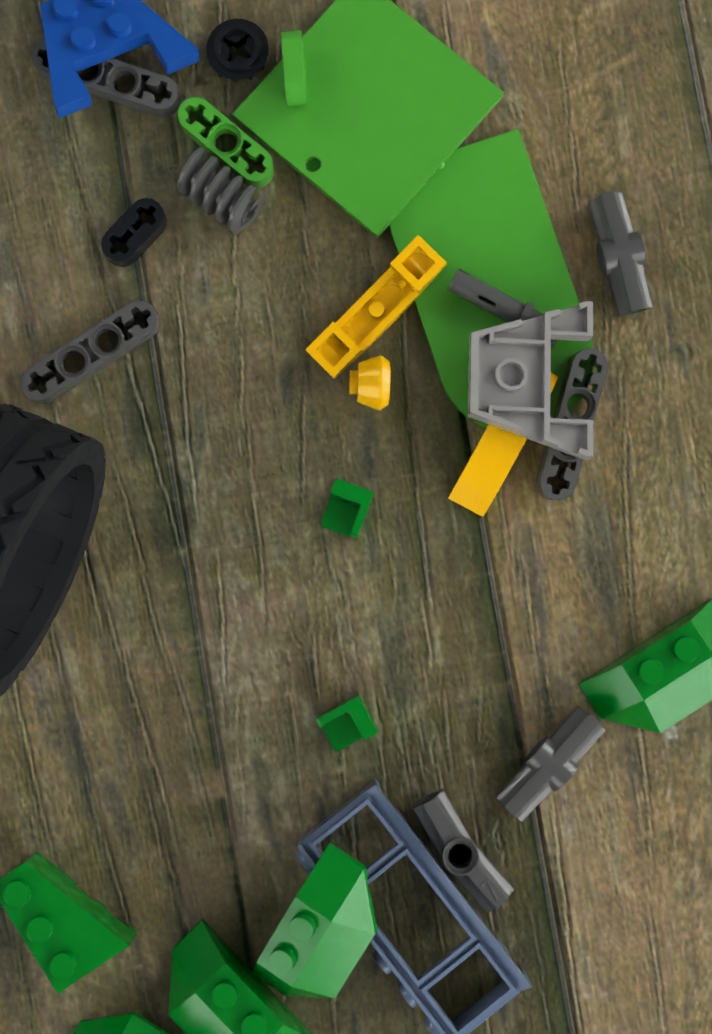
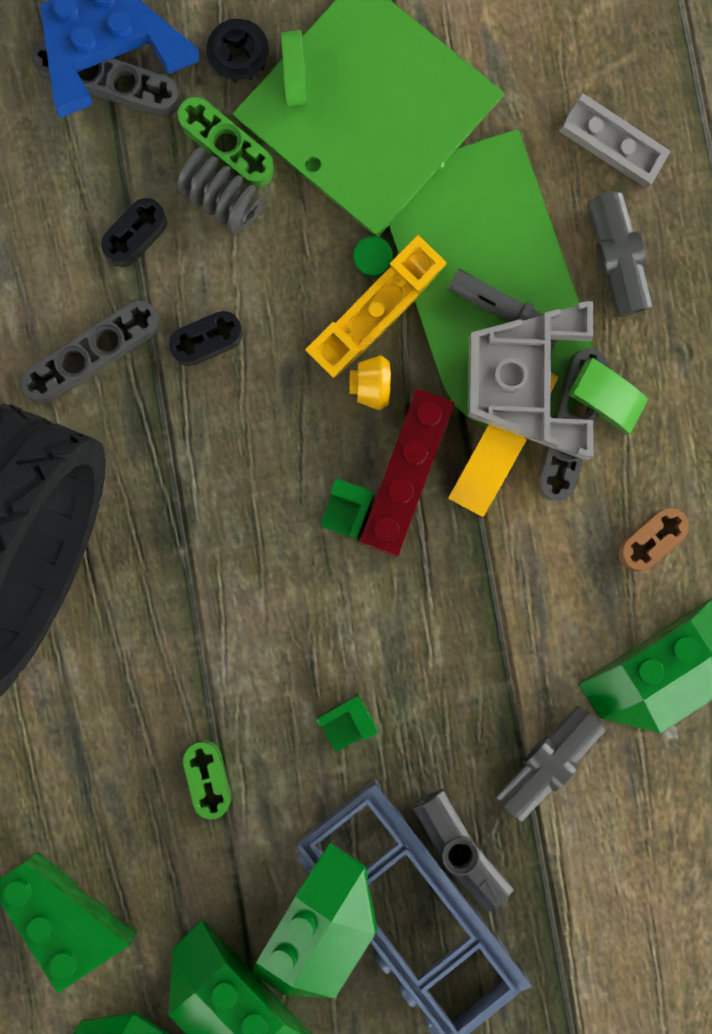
none -> black beam [169,311,243,366]
none -> bright green beam [183,740,232,820]
none -> green tile [353,236,393,279]
none -> dark red arch [360,388,455,558]
none -> light grey hinge [559,93,671,188]
none -> bright green slope [568,358,648,434]
none -> medium nougat beam [619,508,689,571]

